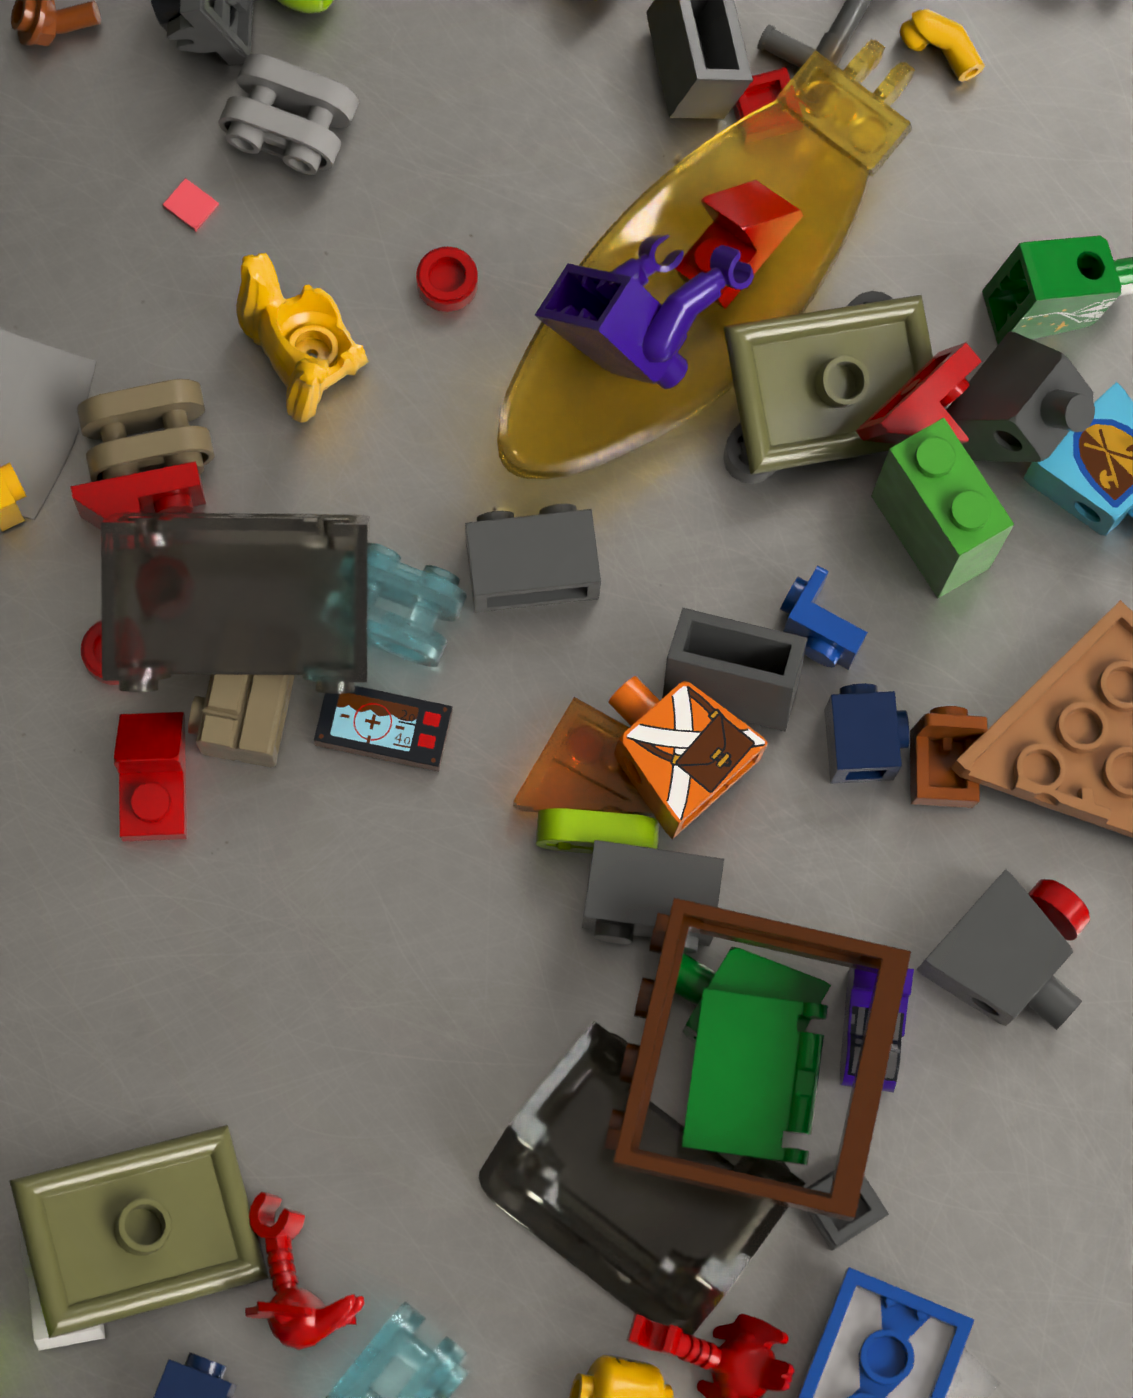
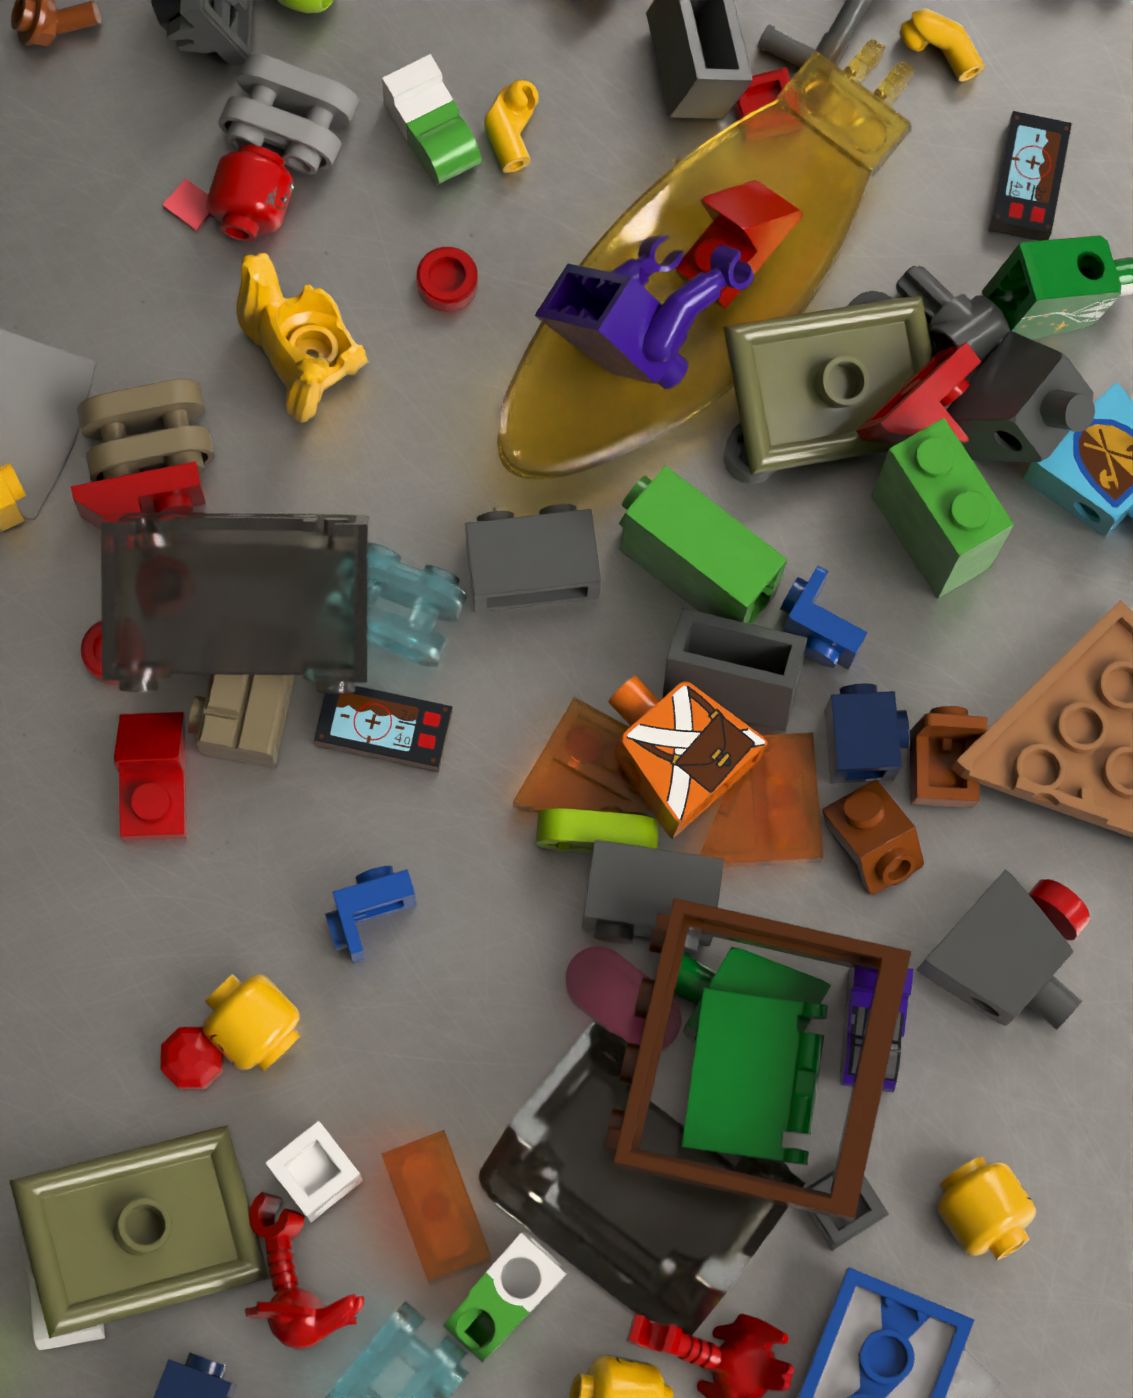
none -> red tile [160,1027,224,1091]
none -> yellow head [203,974,301,1072]
none -> red head [206,145,294,242]
none -> white brick [266,1121,363,1222]
none -> blue bracket [325,866,417,963]
none -> clear orange brick [381,1130,491,1286]
none -> leg [382,54,482,185]
none -> leg [443,1231,570,1363]
none -> yellow arm [484,79,539,173]
none -> clear pink tile [565,946,682,1052]
none -> bright green brick [619,465,787,624]
none -> clear orange wing [700,732,824,868]
none -> dark orange bracket [822,779,924,895]
none -> dark grey axle [896,265,1010,360]
none -> yellow head [937,1156,1036,1260]
none -> tile [988,111,1072,240]

